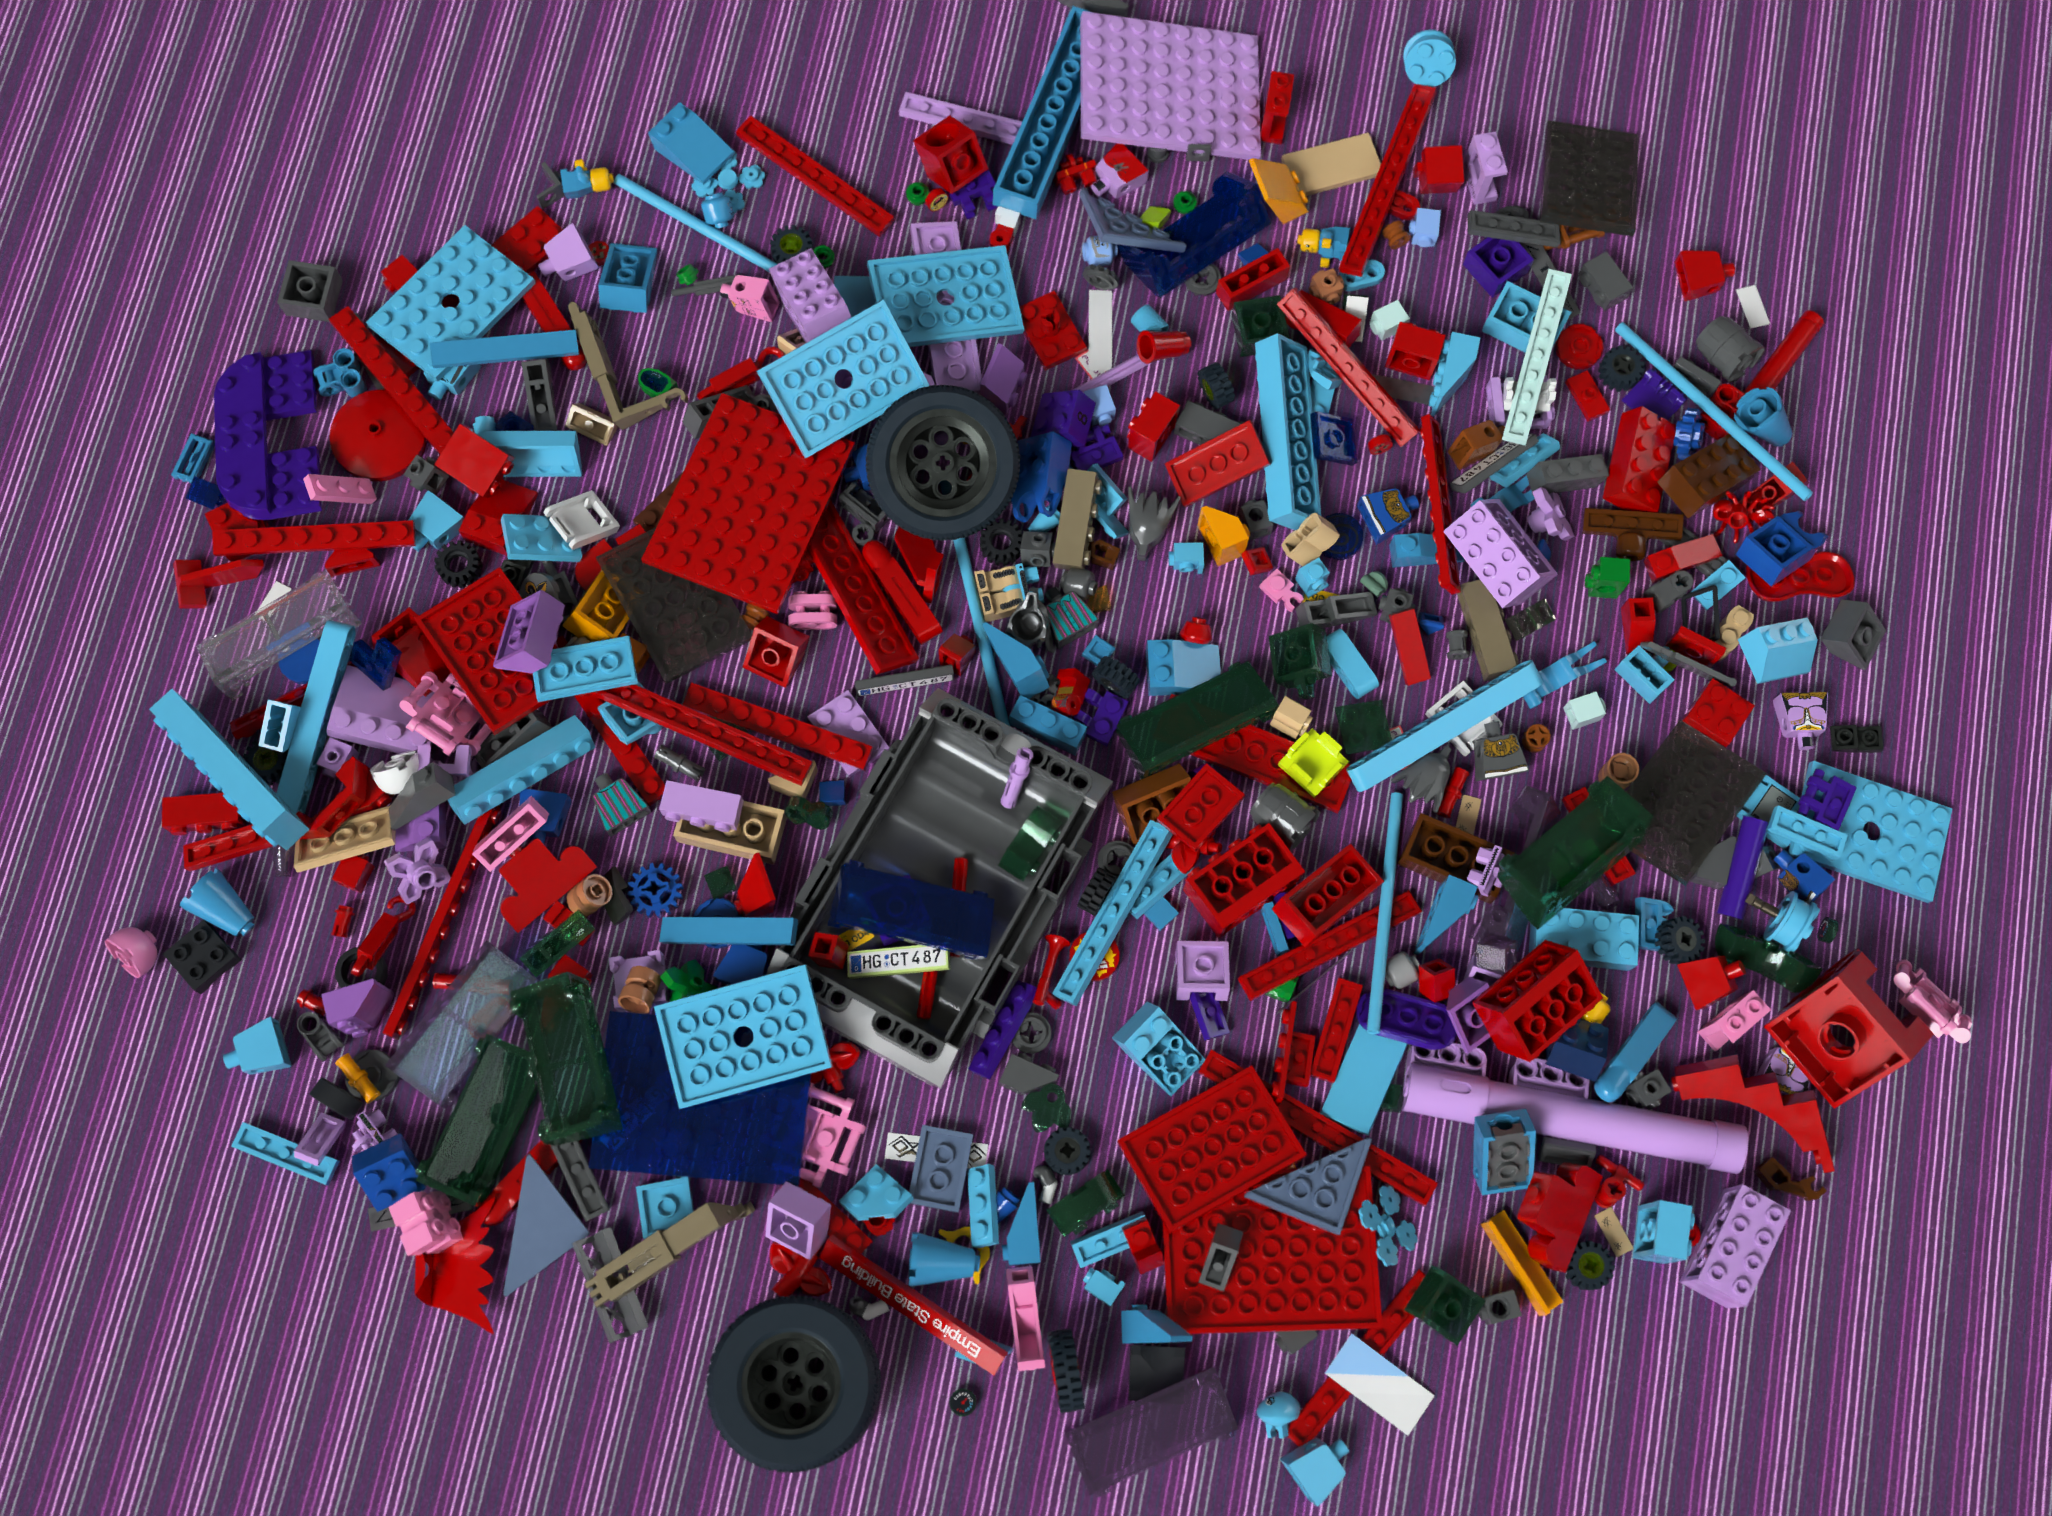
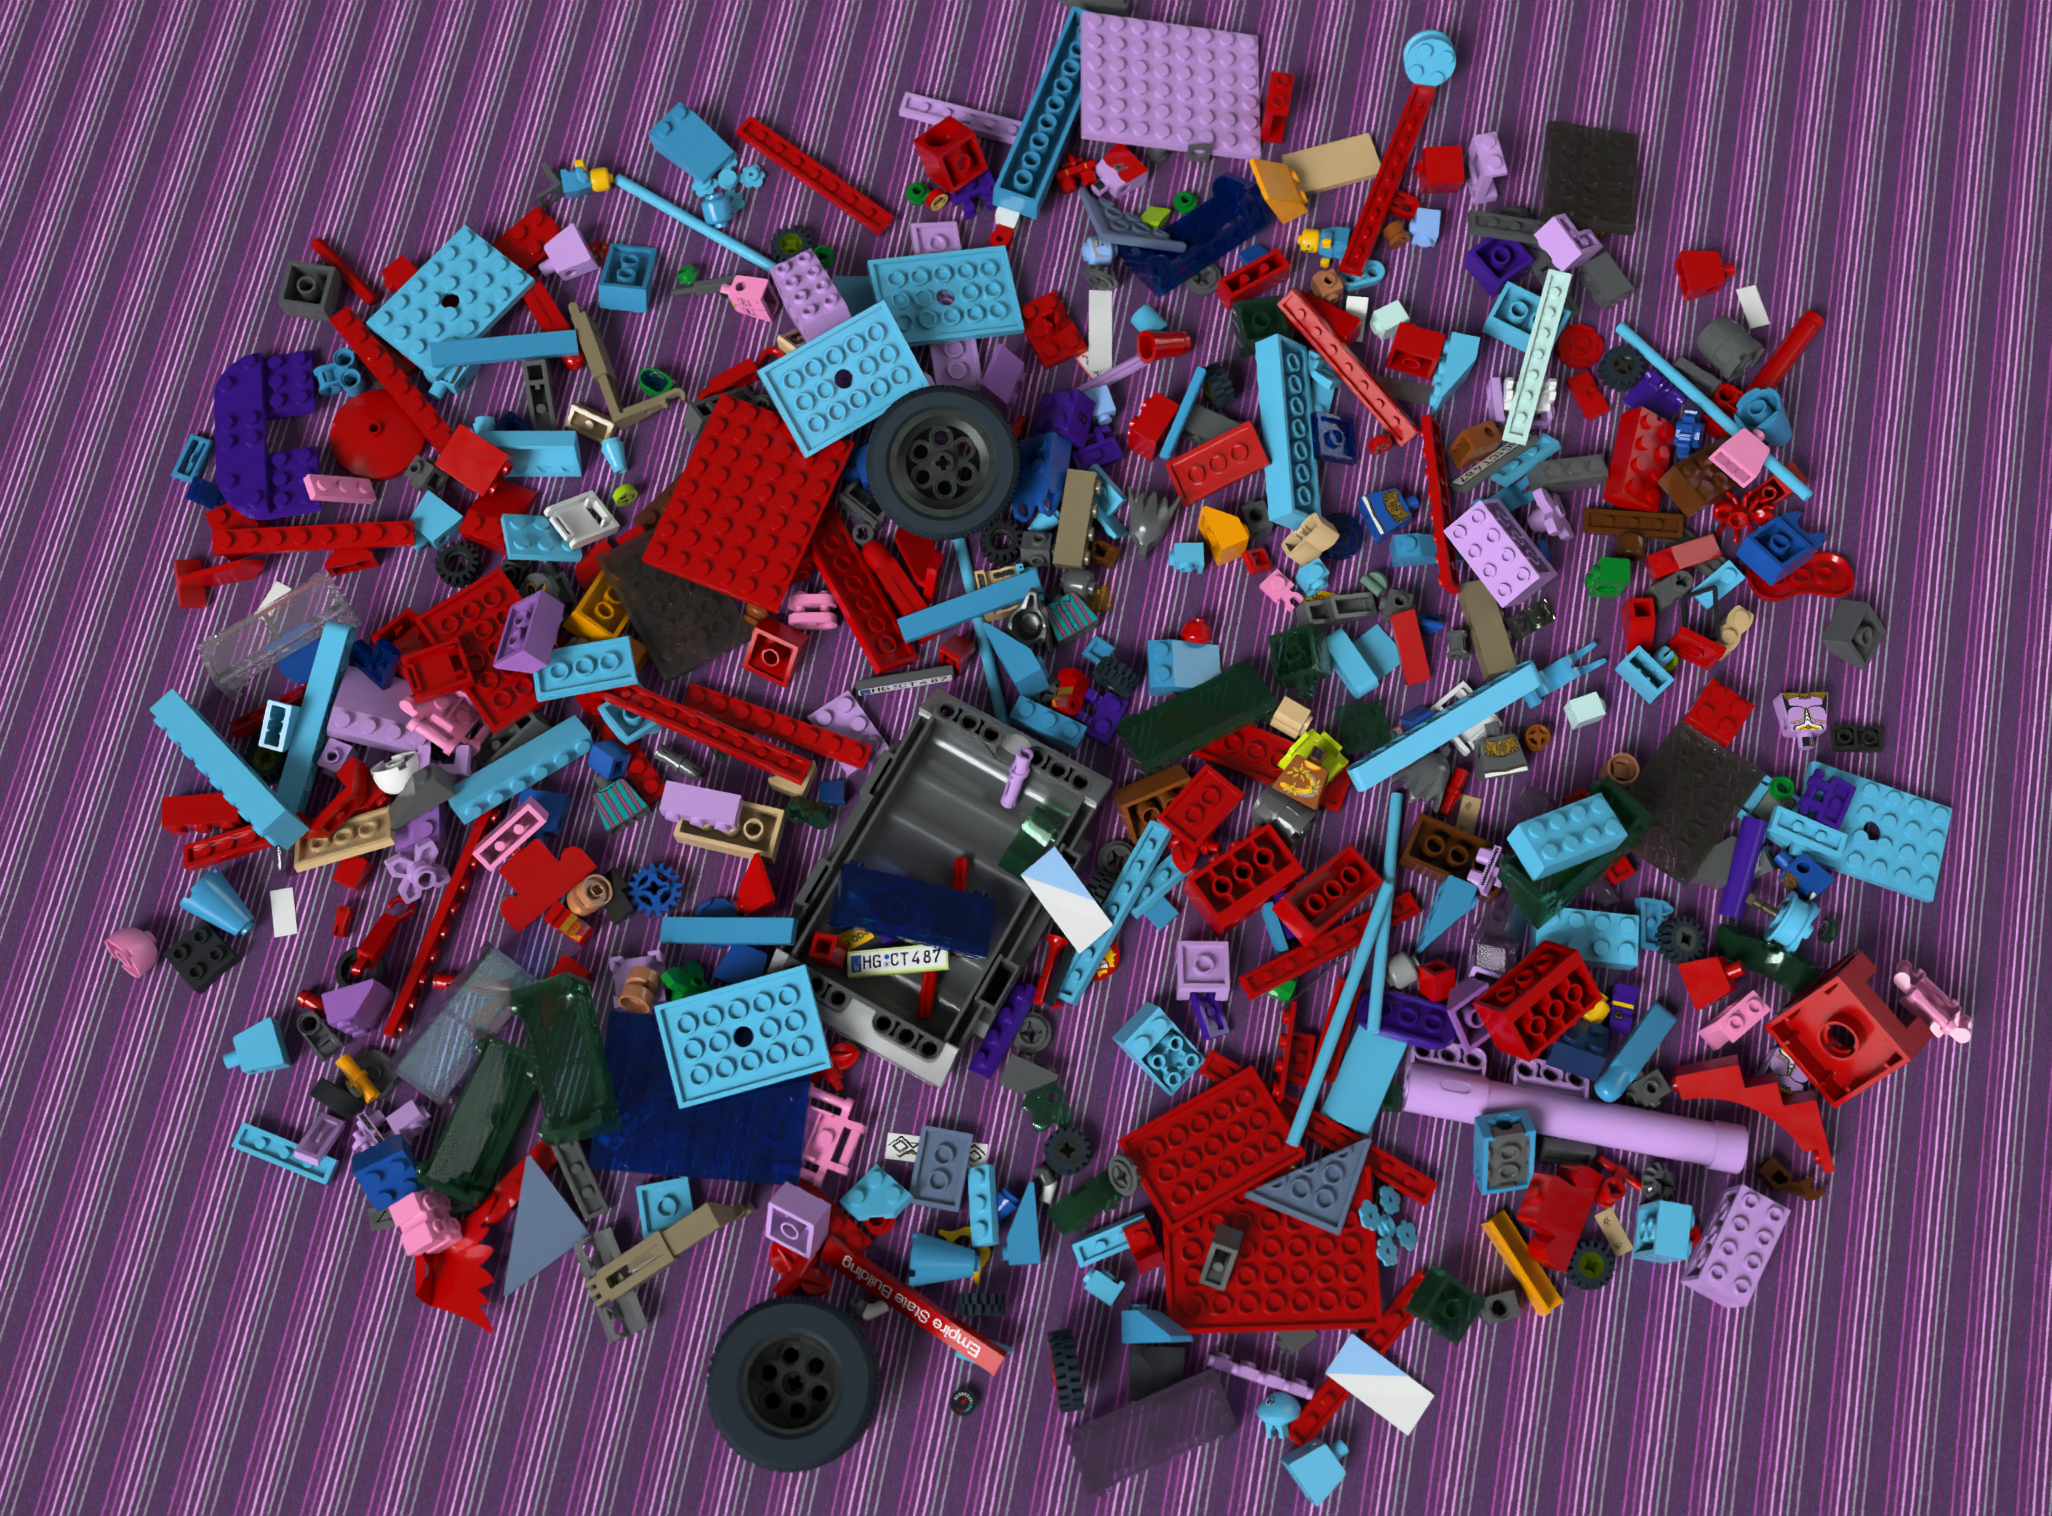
clear green slope [519,909,596,977] -> none
clear green plate [704,866,737,899] -> none
bright pink arch [1006,1266,1045,1371] -> none
dark grey piece [1640,642,1737,686] -> none
medium azure slope [1738,617,1818,684] -> none
none -> white sticker [270,887,298,937]
none -> red axle [311,237,379,306]
none -> lavender brick [385,1099,432,1145]
none -> red container [401,637,476,704]
none -> blue brick [587,739,631,780]
none -> medium azure cone [601,437,628,475]
none -> lime tile [612,484,638,507]
none -> dark azure tile [897,569,1044,644]
none -> black wheel [958,1293,1006,1317]
none -> sticker [1021,847,1113,954]
none -> black bar [1044,939,1075,1006]
none -> dark grey gear [1108,1154,1141,1196]
none -> dark azure tile [1159,366,1207,461]
none -> lavender hinge [1205,1351,1314,1400]
none -> dark orange torso [1272,746,1330,810]
none -> medium azure piece [1286,883,1394,1147]
none -> medium azure window [1353,624,1400,681]
none -> blue slope [1400,706,1433,731]
none -> medium azure brick [1507,793,1628,882]
none -> lavender brick [1534,213,1603,272]
none -> dark purple leg [1605,982,1640,1035]
none -> dark grey gear [1642,1162,1678,1202]
none -> bright pink torso [1708,428,1770,488]
none -> green plate [1768,776,1795,801]

